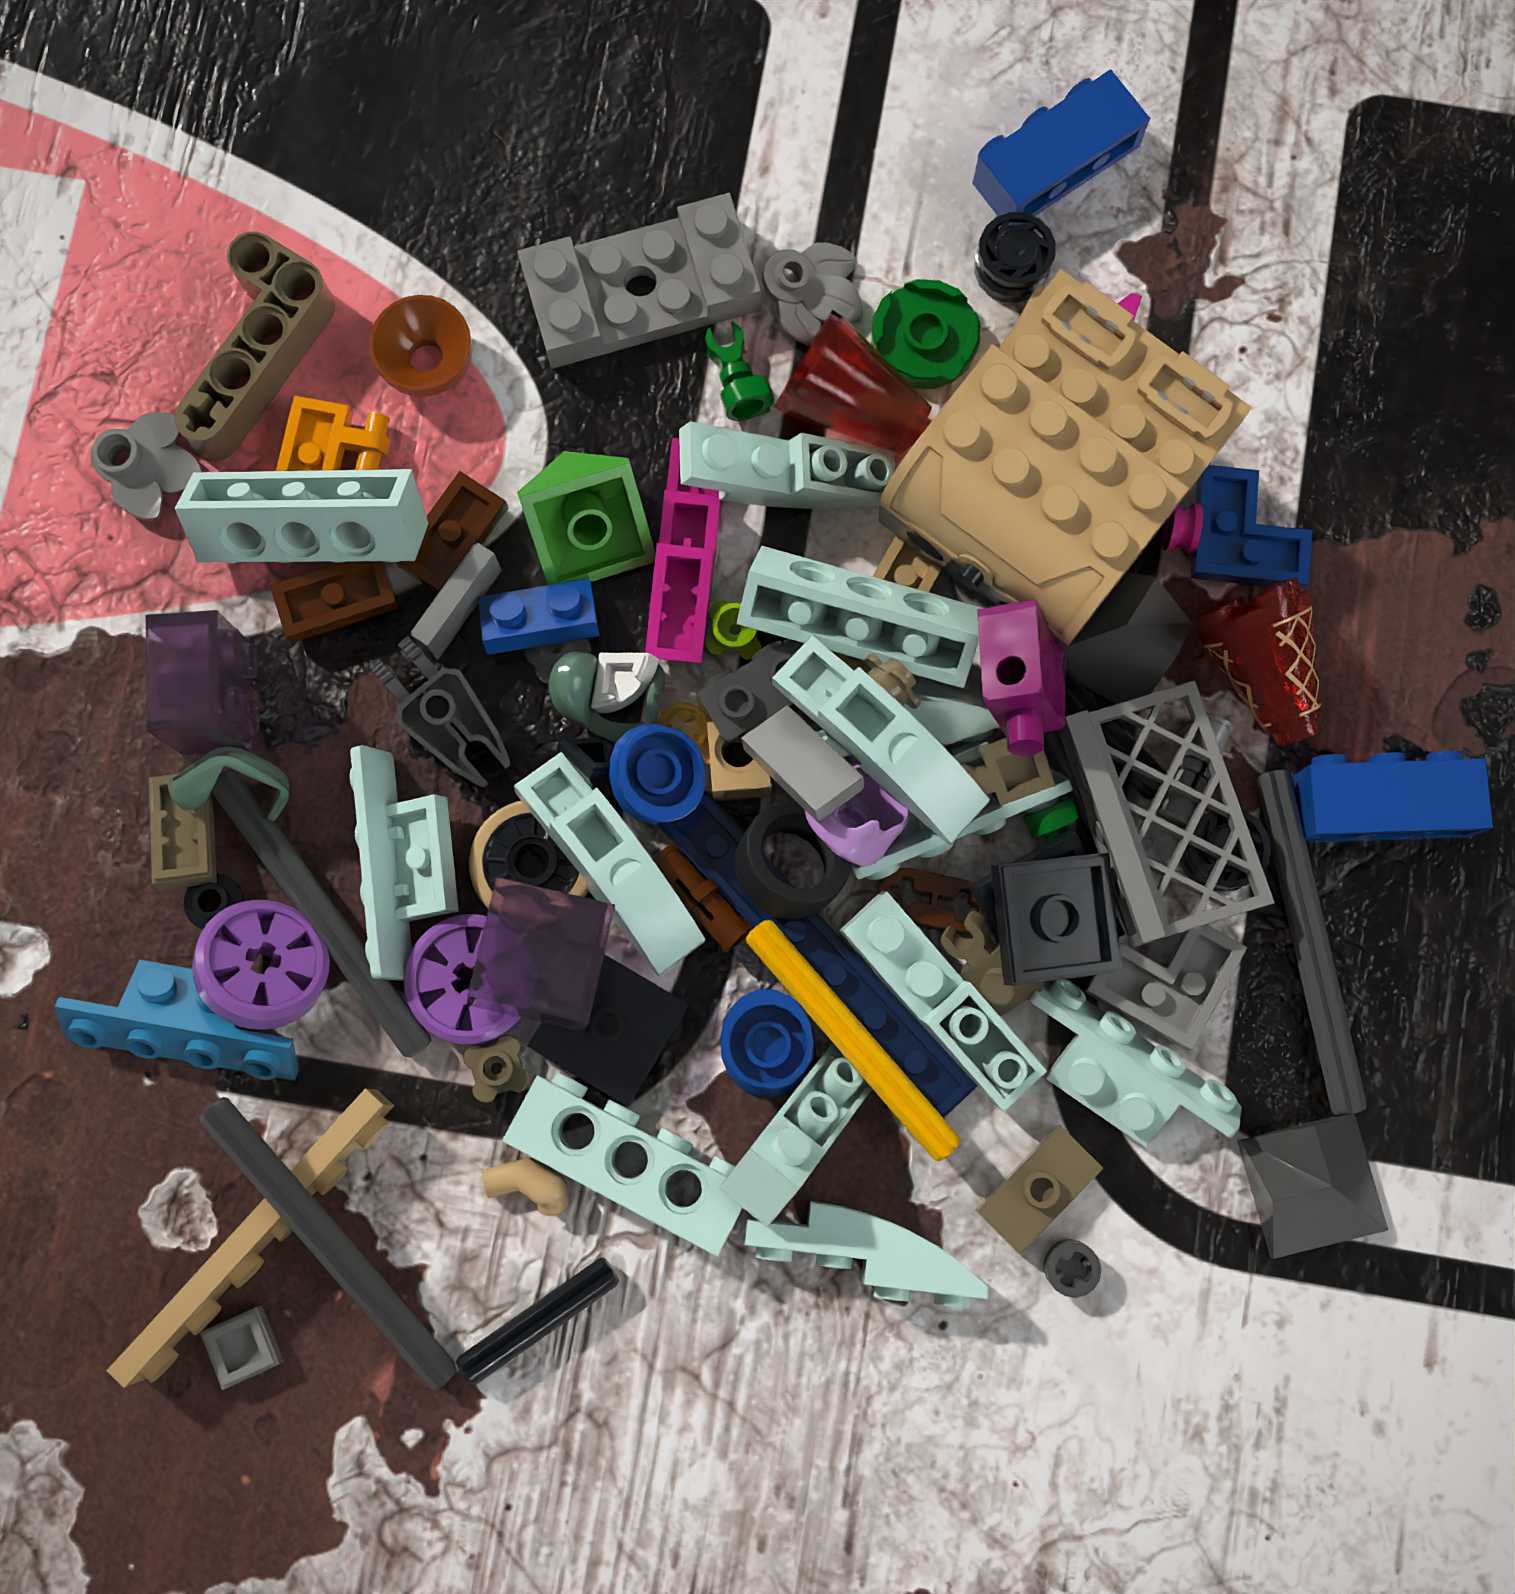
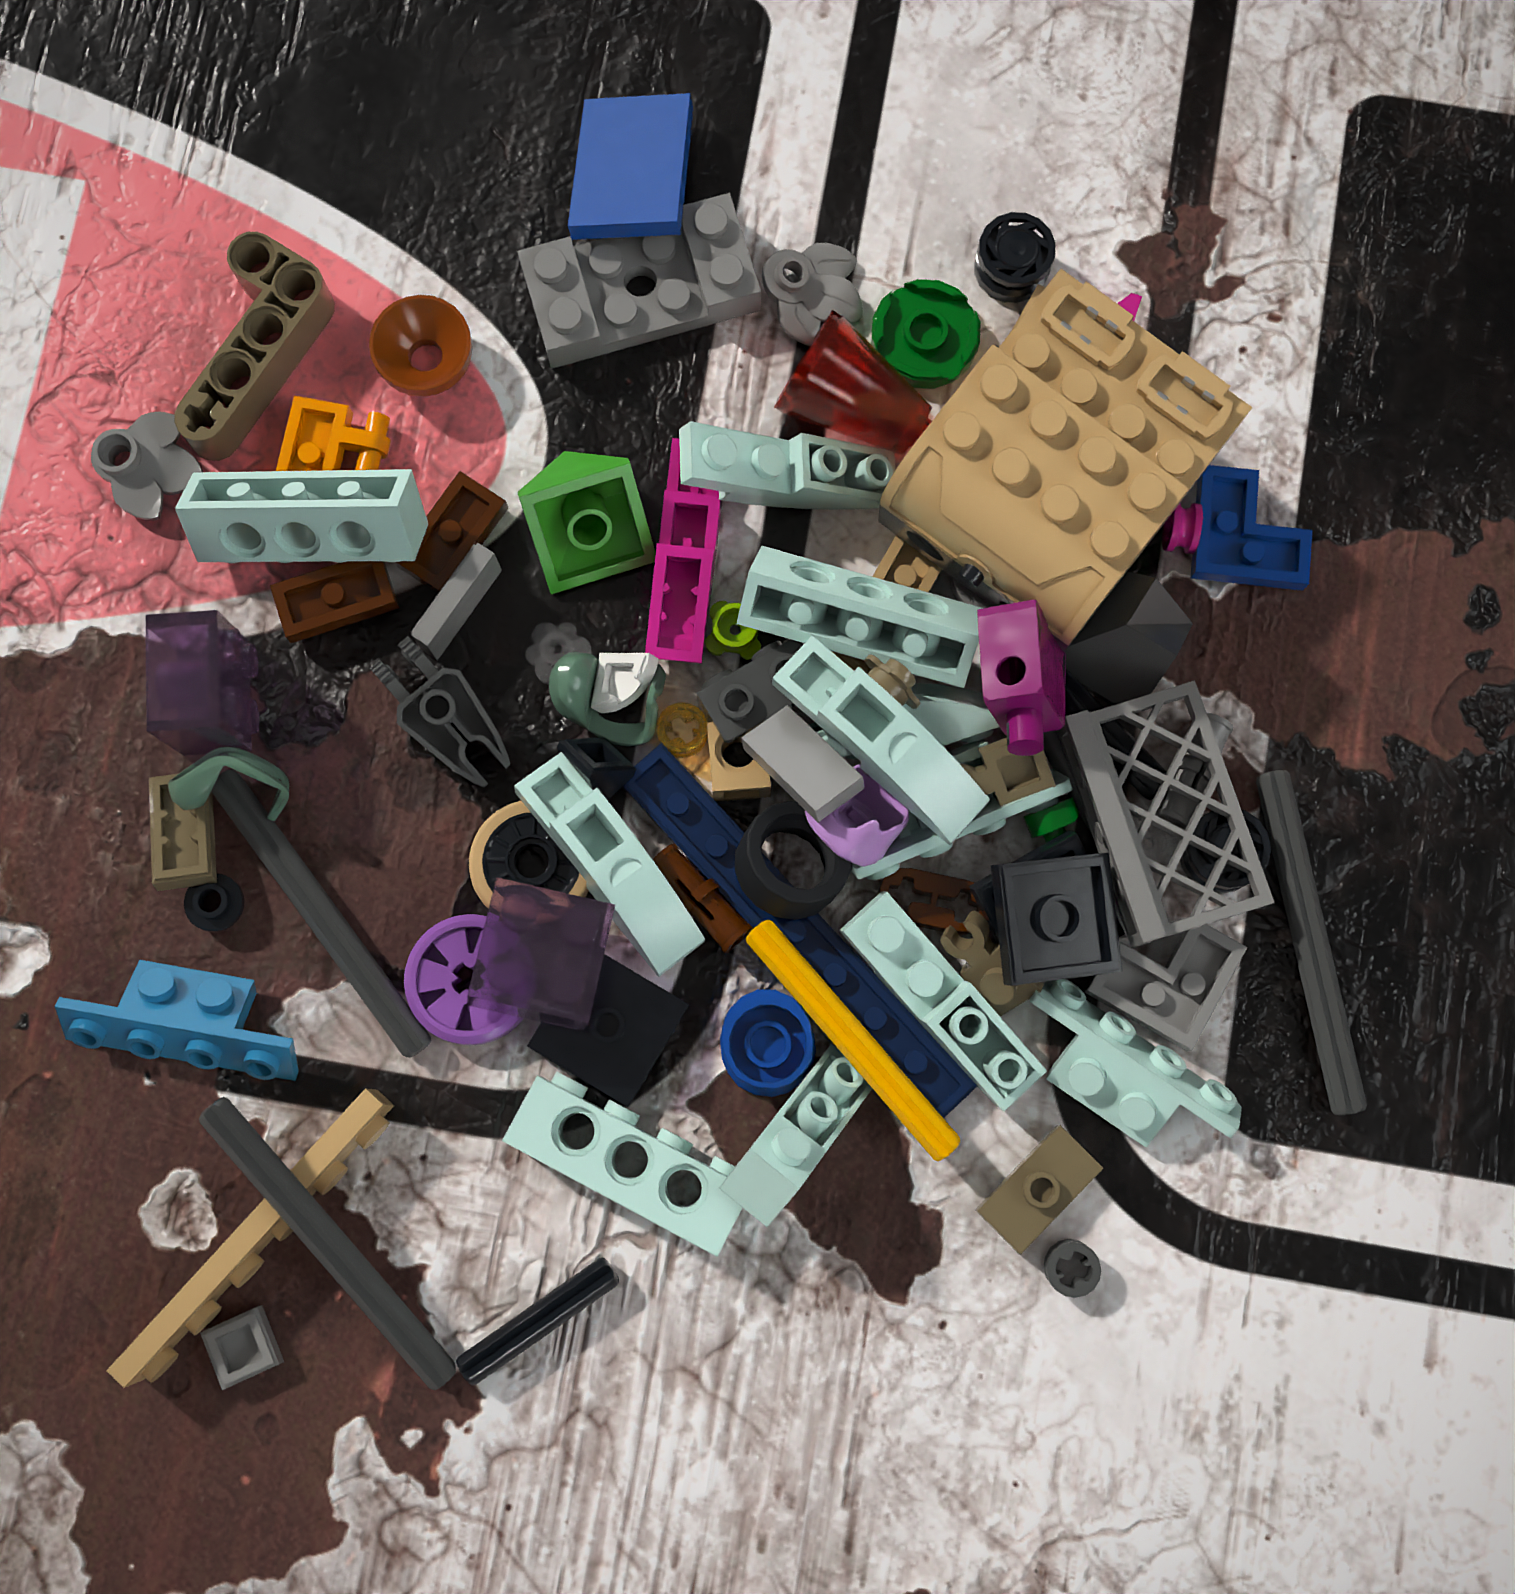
medium lavender wheel [192,900,330,1030] -> none
light aqua bracket [350,745,459,981] -> none
dark tan plate [463,1035,530,1102] -> none
blue plate [478,578,599,655] -> none
tan arm [482,1158,569,1216] -> none
blue piece [609,724,707,824] -> none
green piece [705,322,774,421] -> none
light aqua slope [745,1200,988,1308] -> none
blue brick [972,69,1151,225] -> none
clear red cone [1196,577,1322,745] -> none
dark grey slope [1237,1114,1388,1259] -> none
blue brick [1293,750,1493,843] -> none
none -> blue tile [568,93,693,240]

